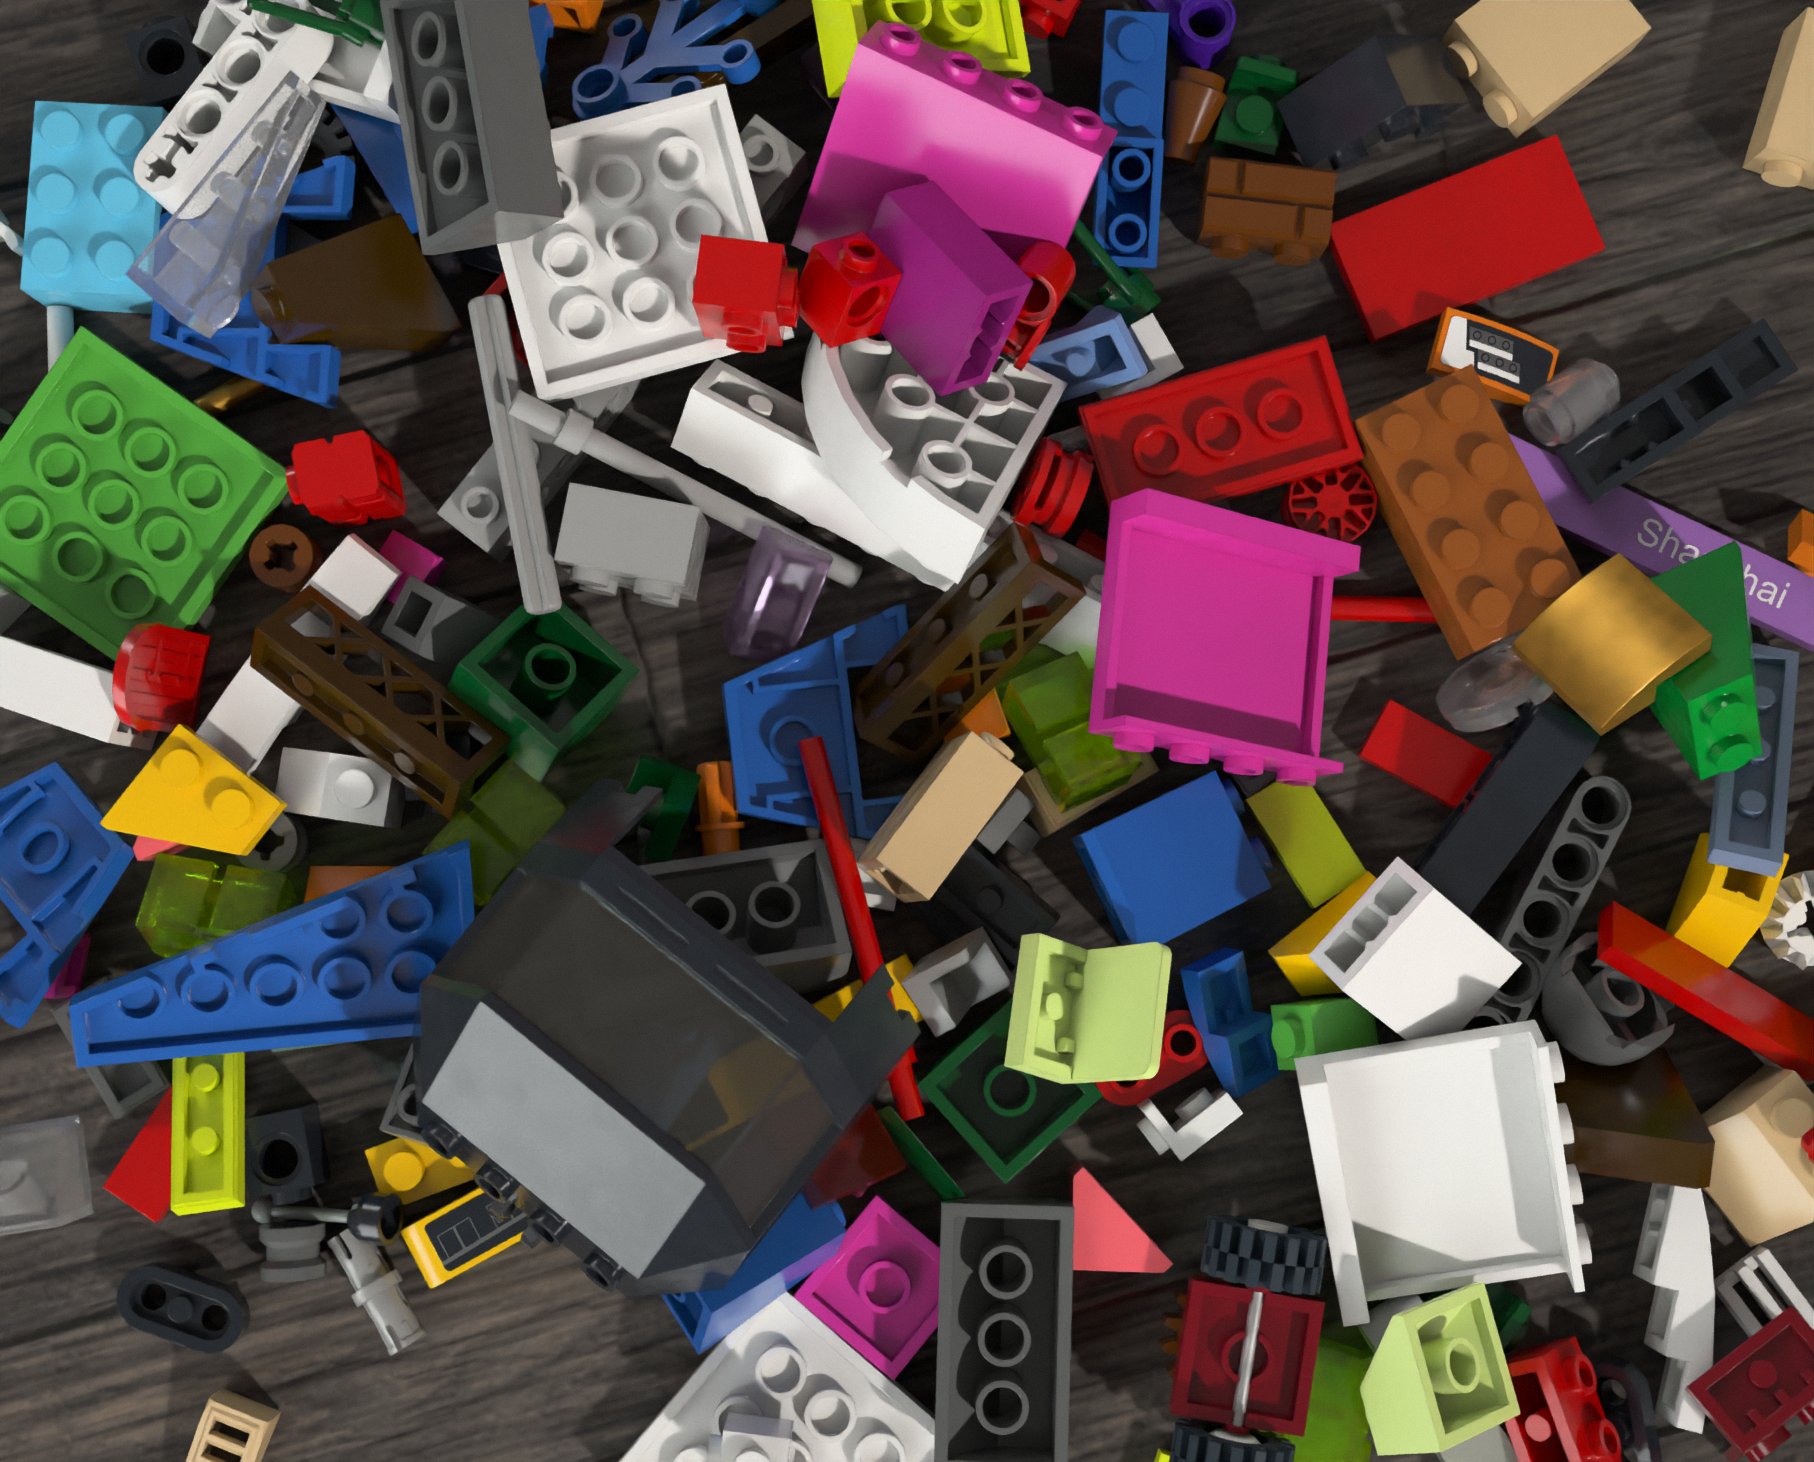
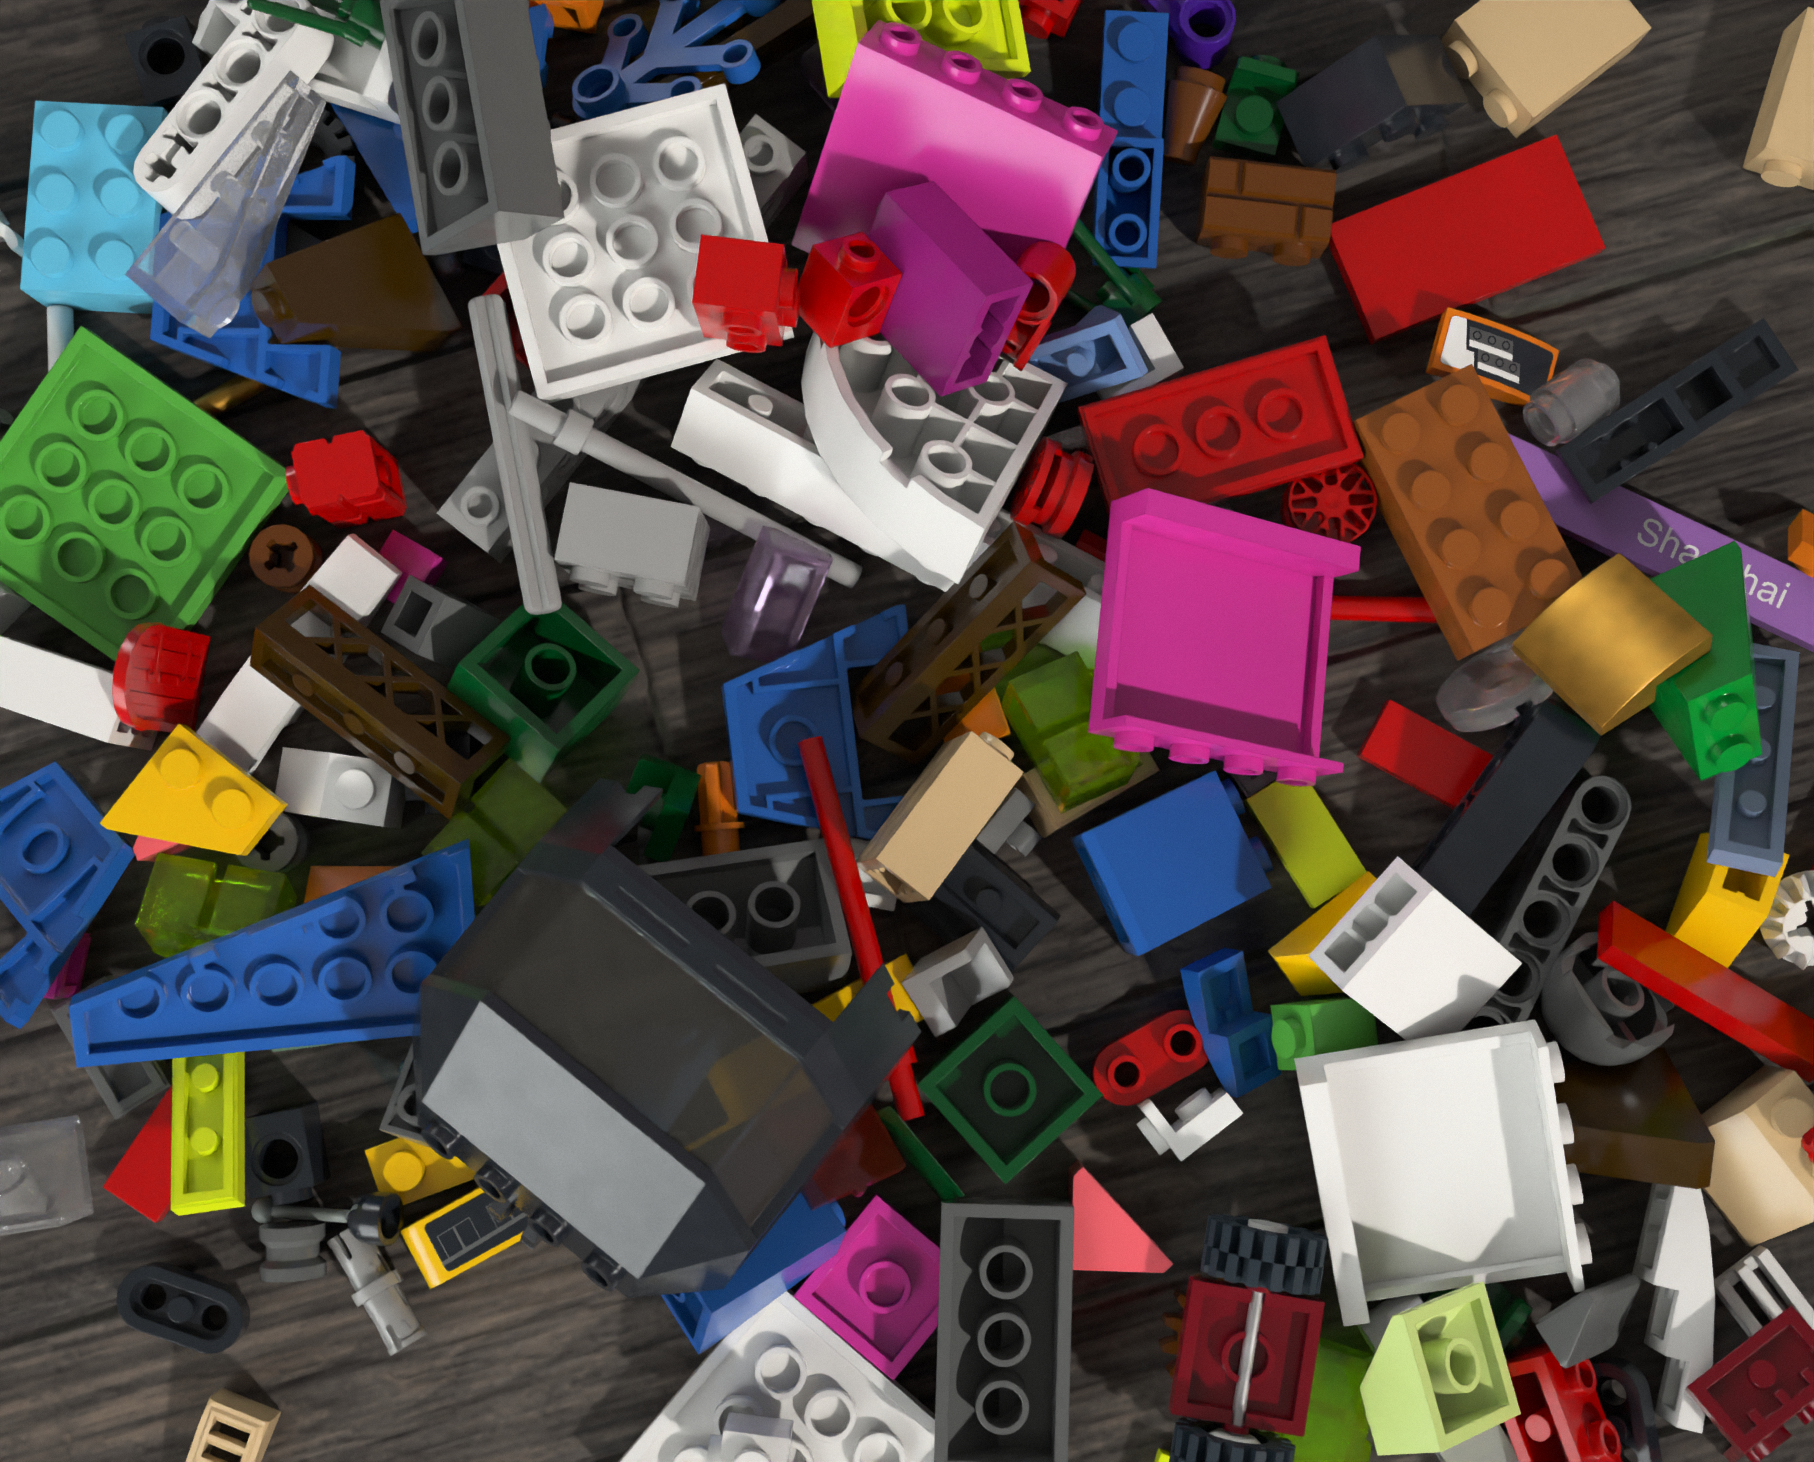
yellowish green bracket [1004,933,1172,1084] -> none
none -> dark grey slope [1536,1273,1641,1369]

